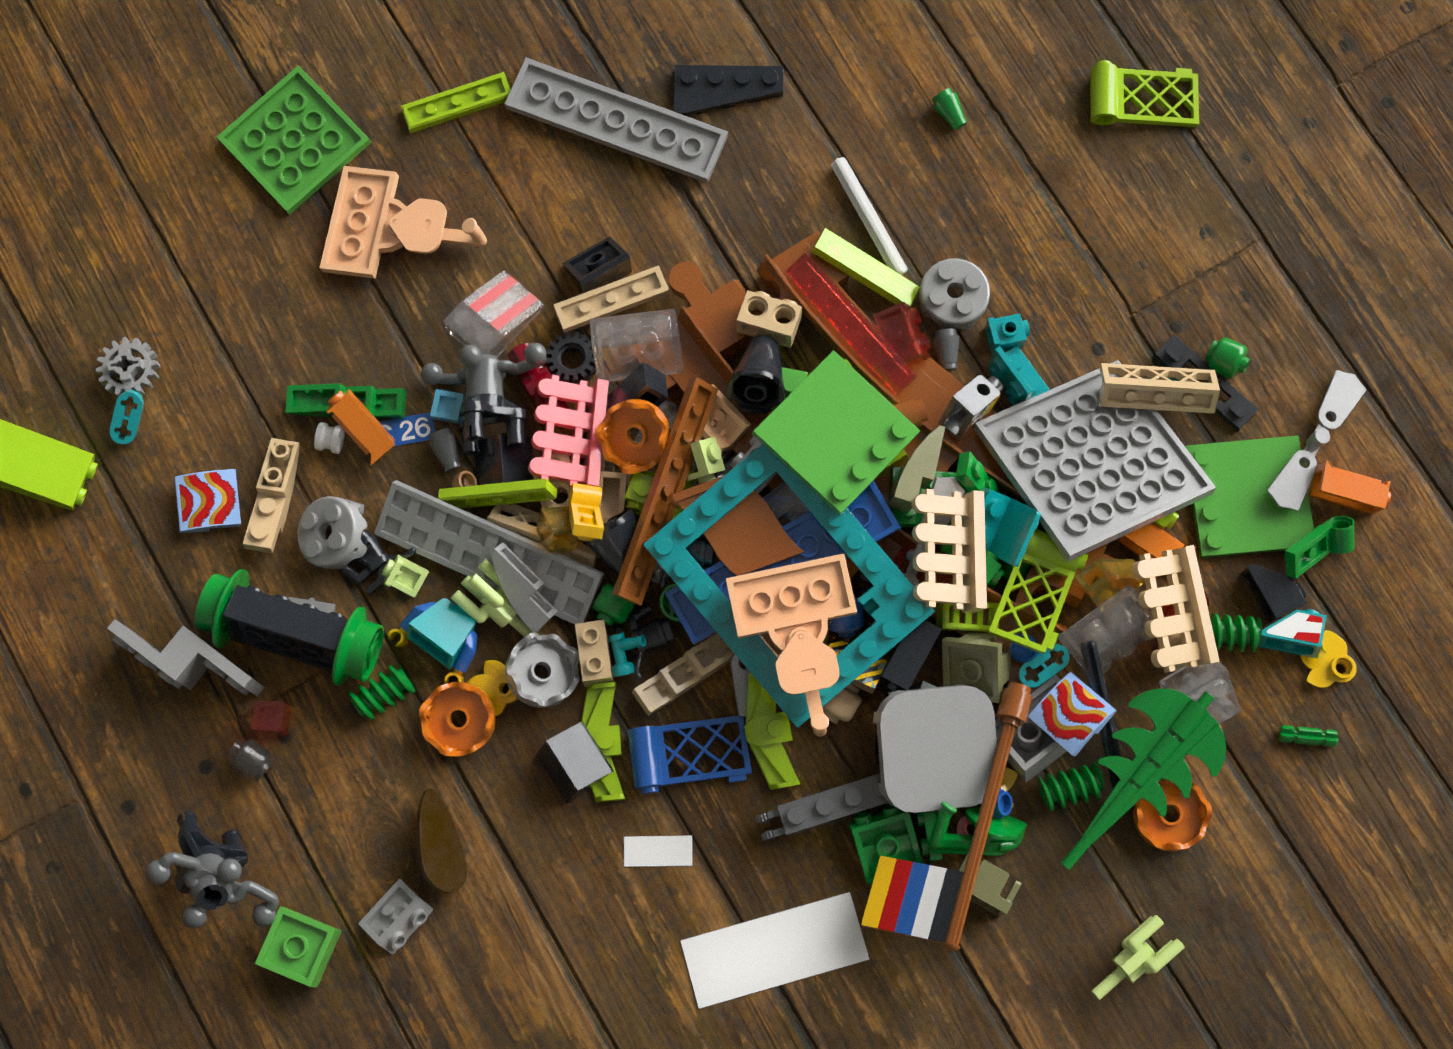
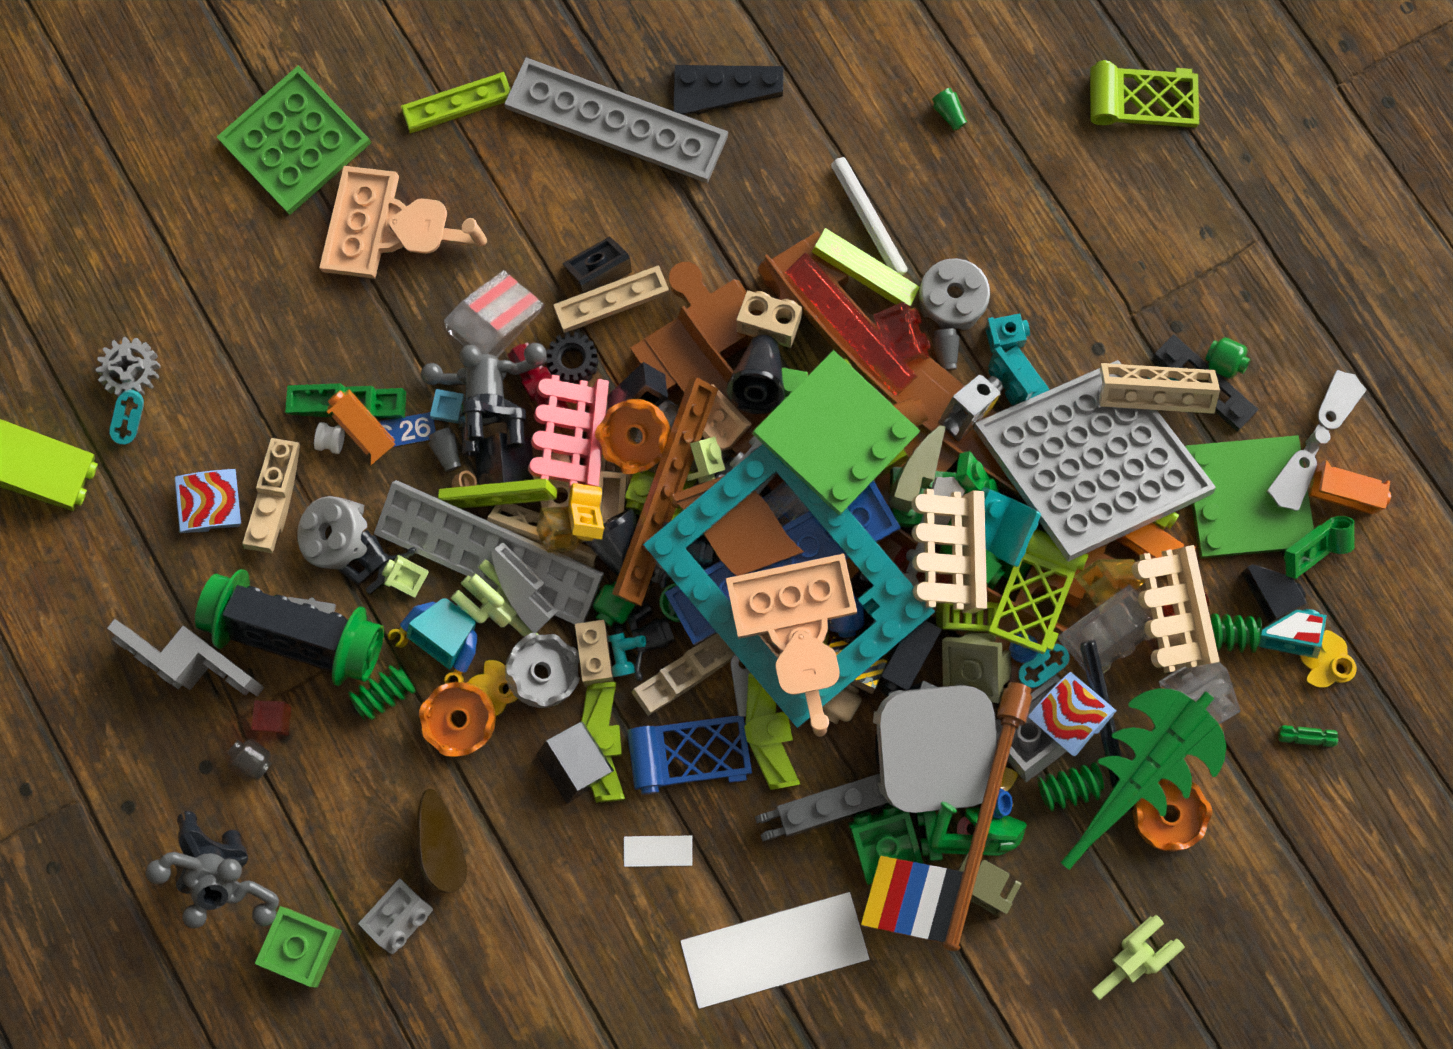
clear slope [590,309,684,381] -> none

